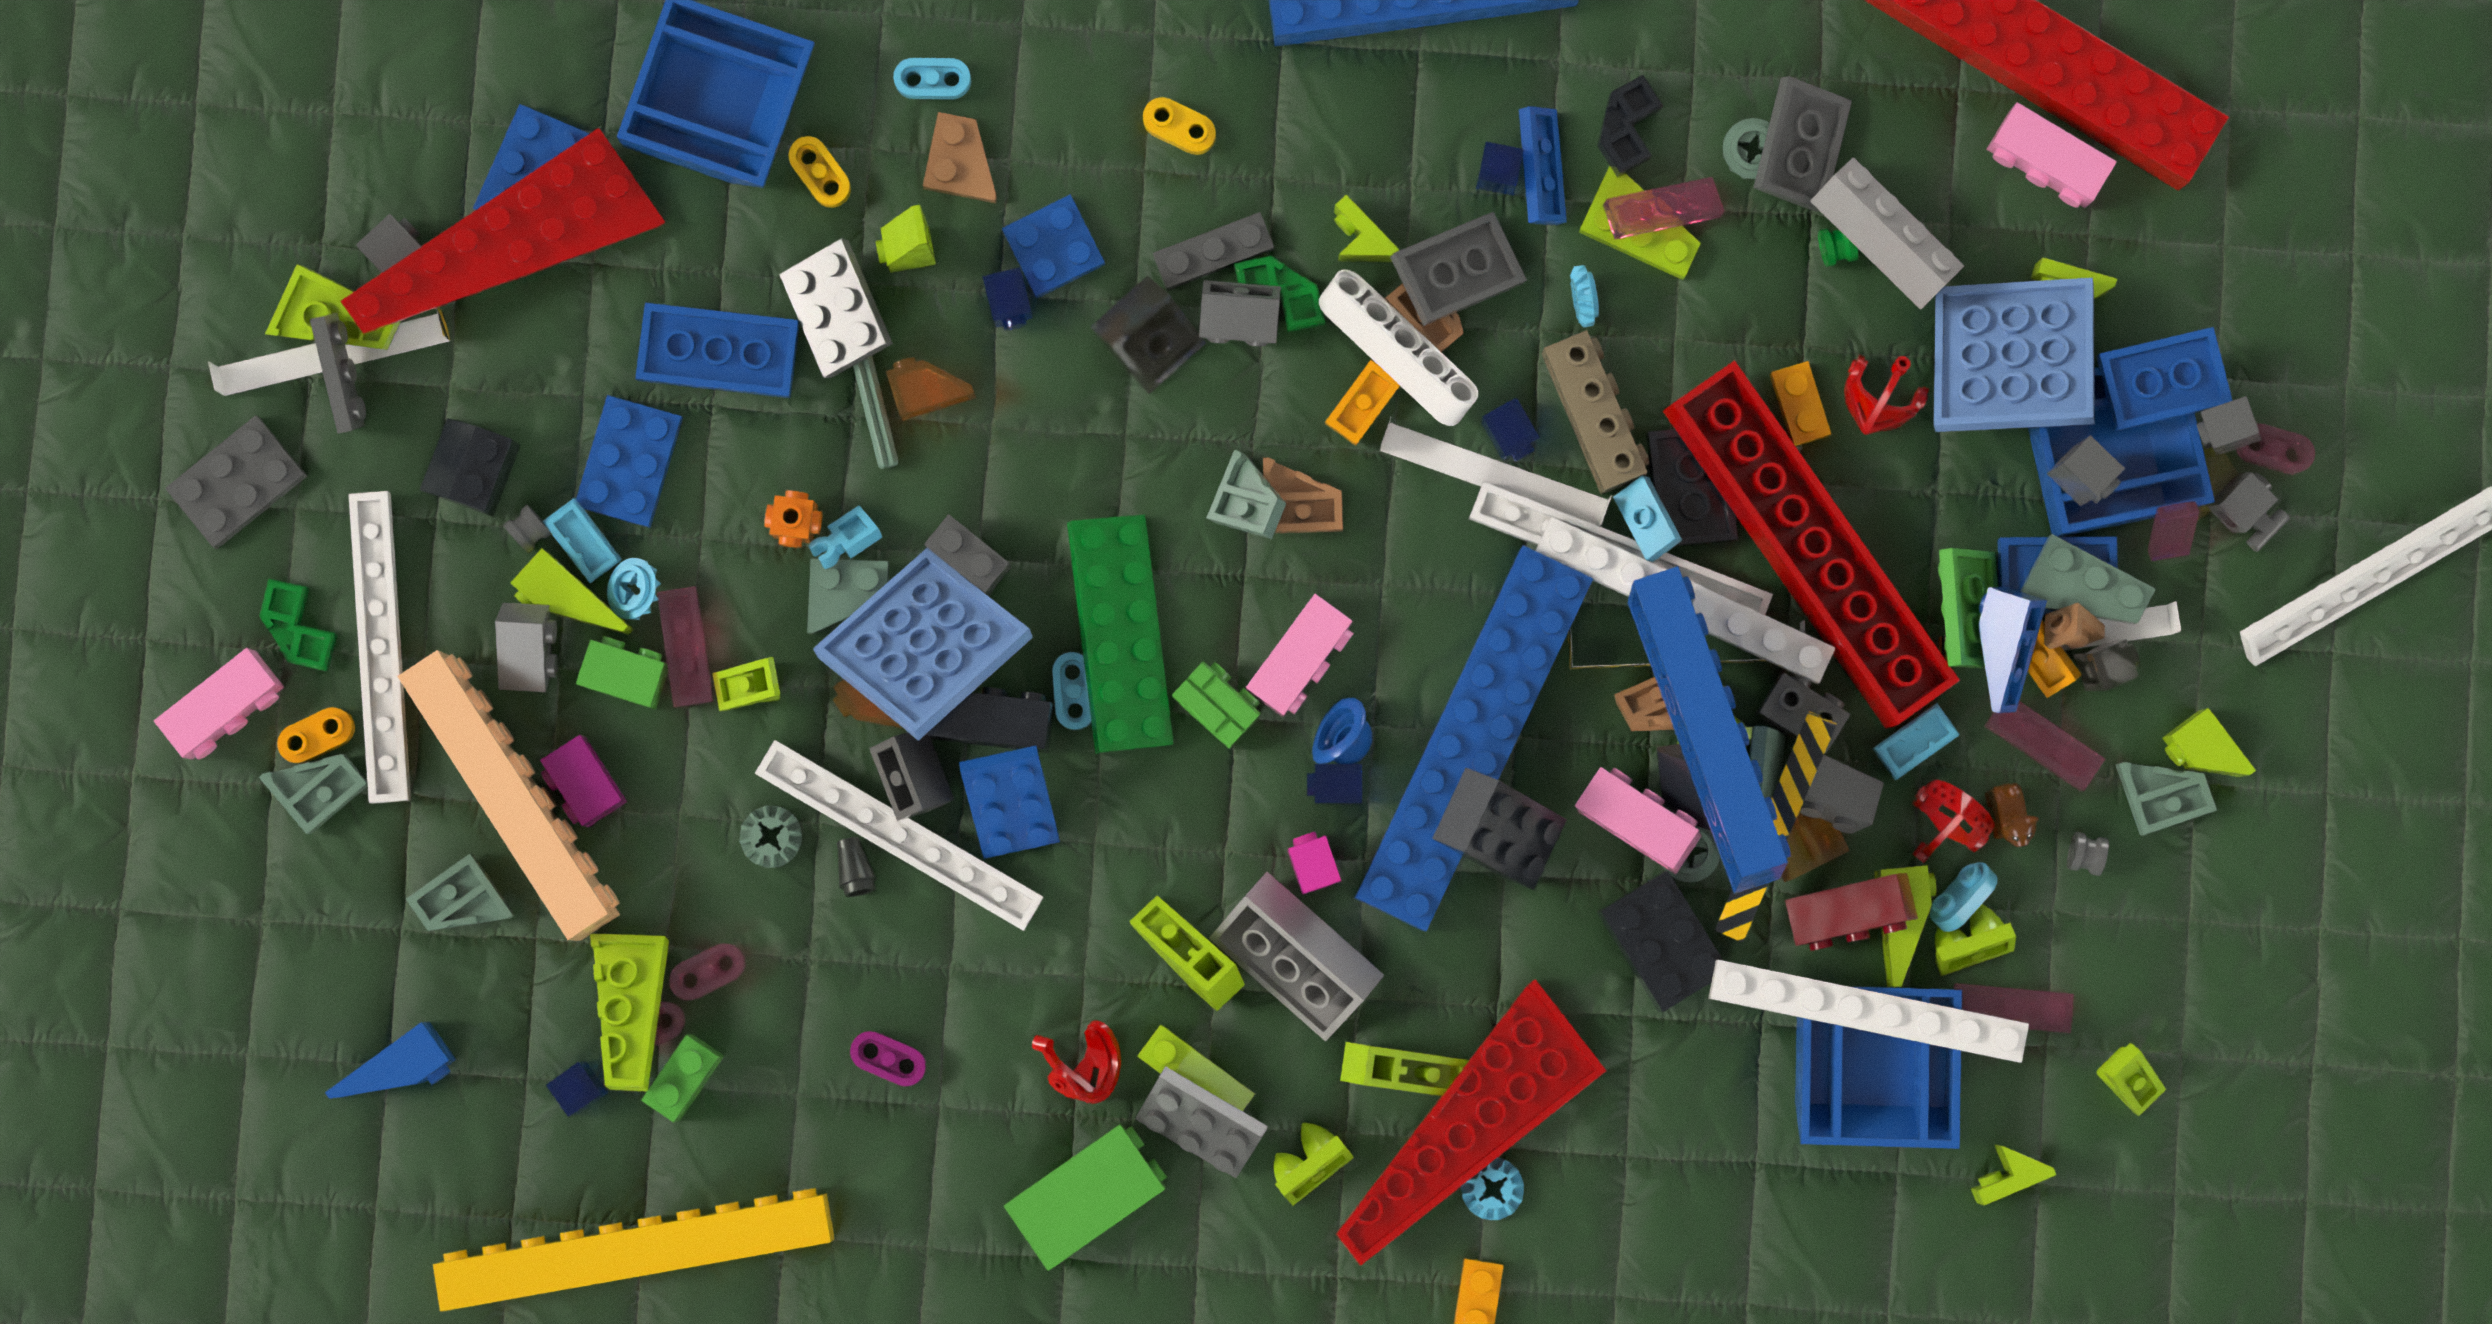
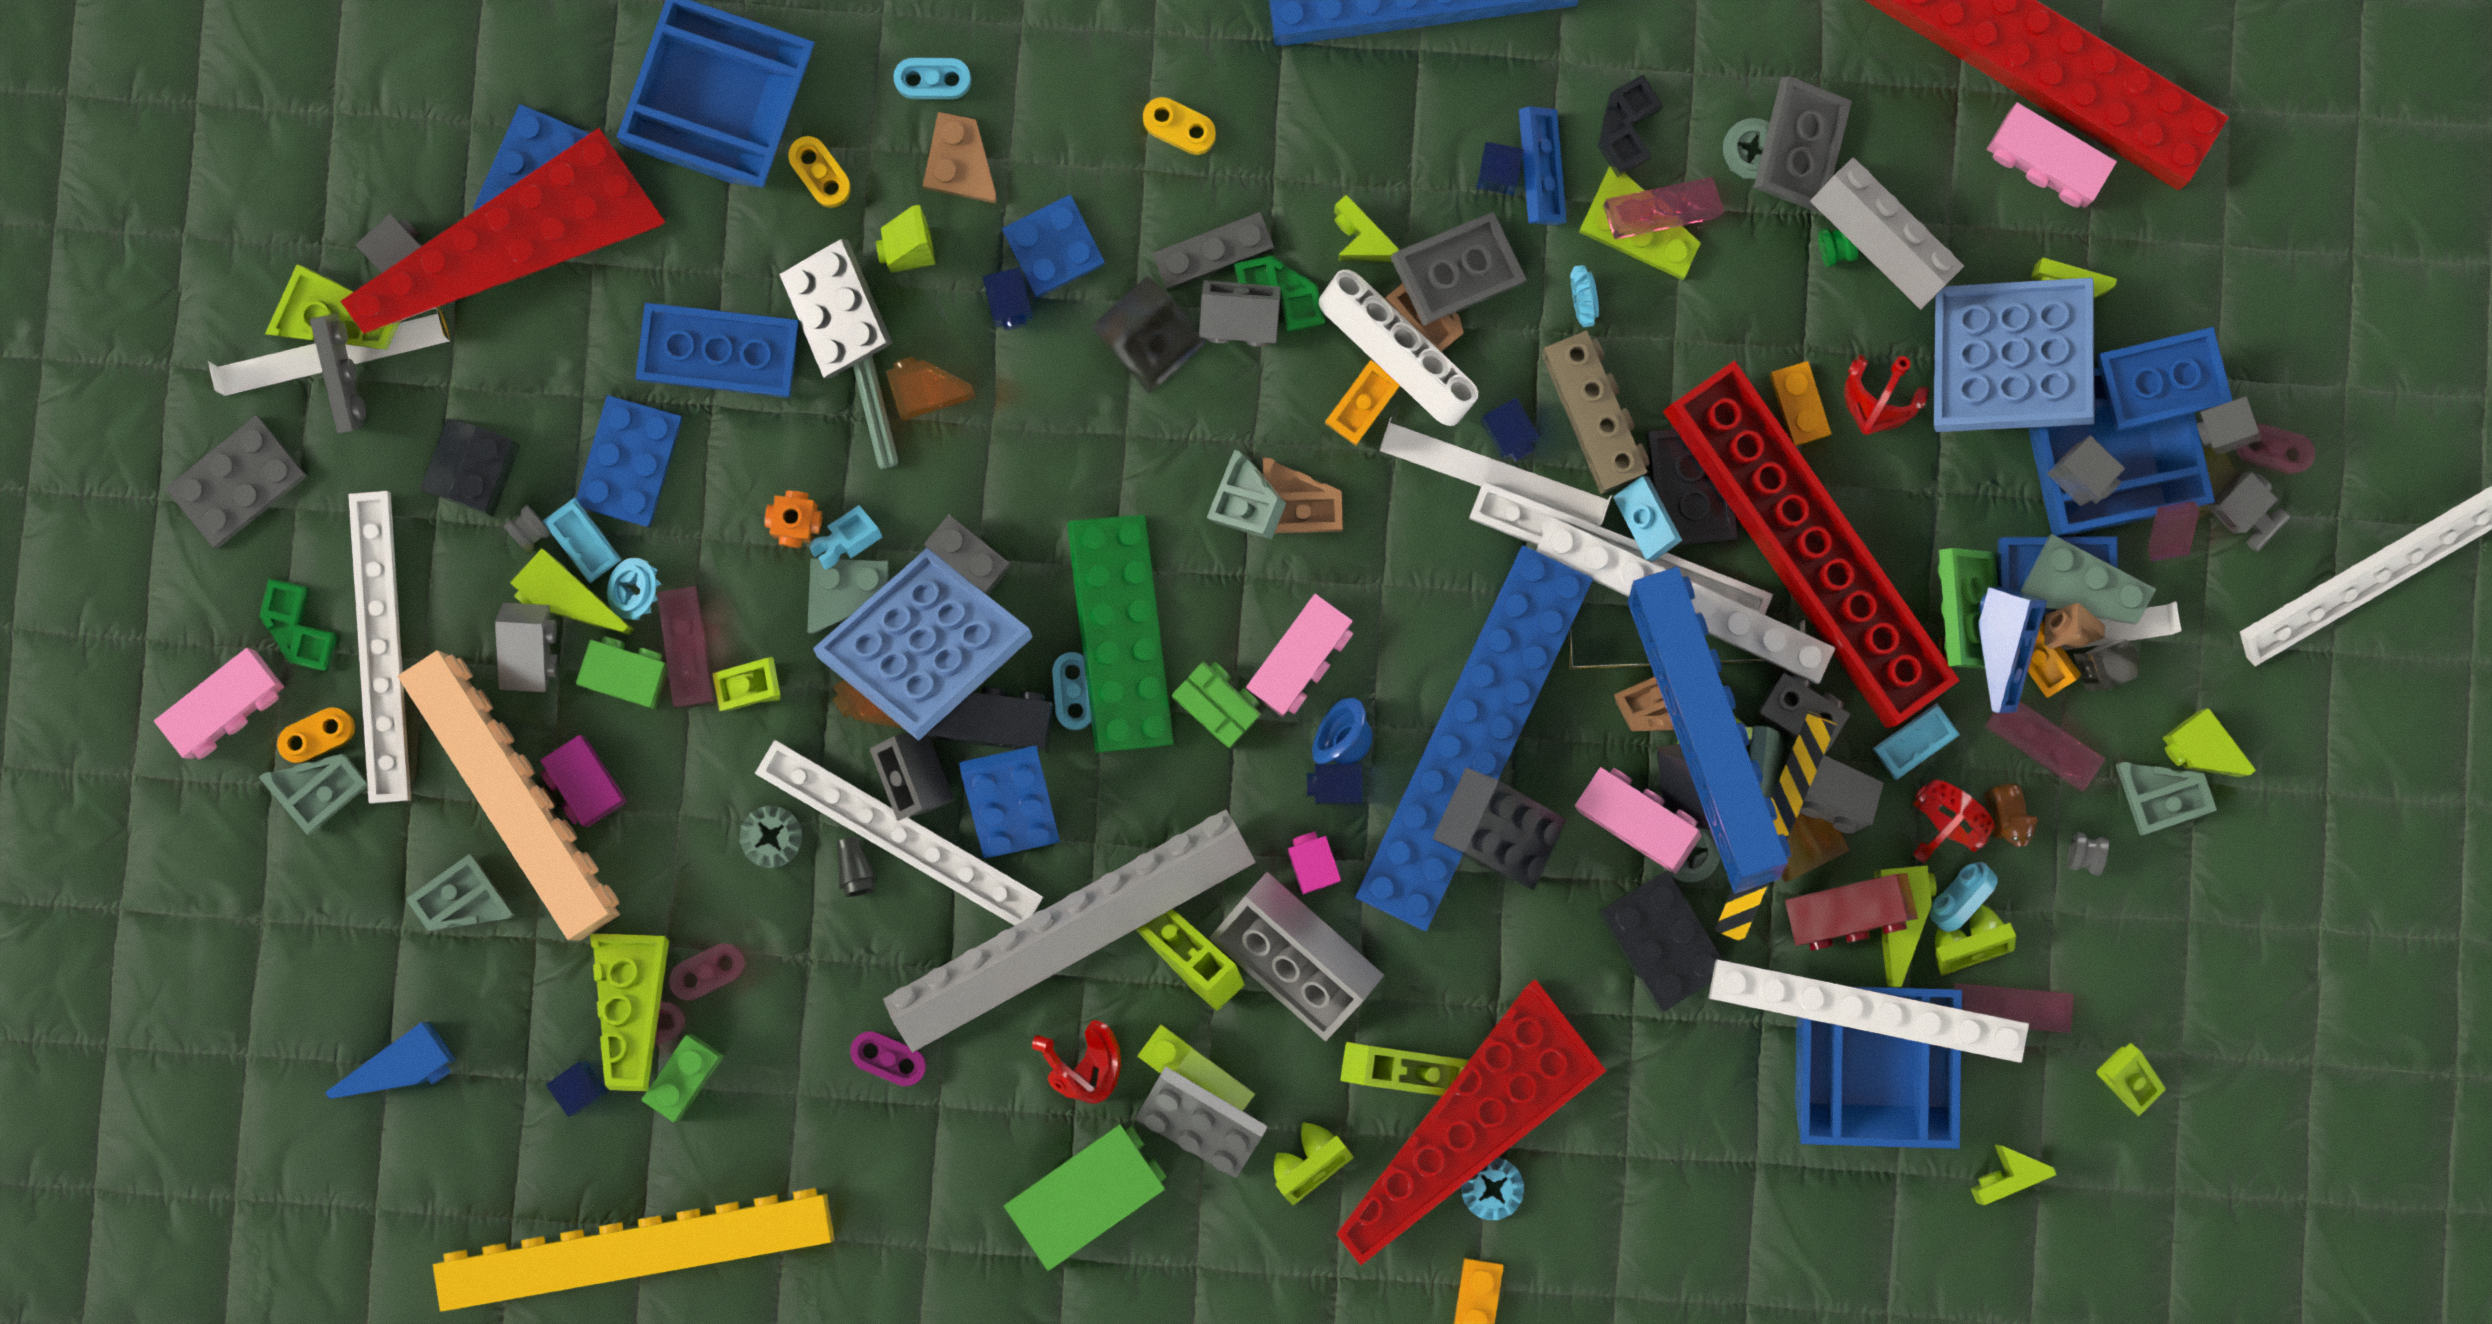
none -> light grey brick [883,809,1256,1053]

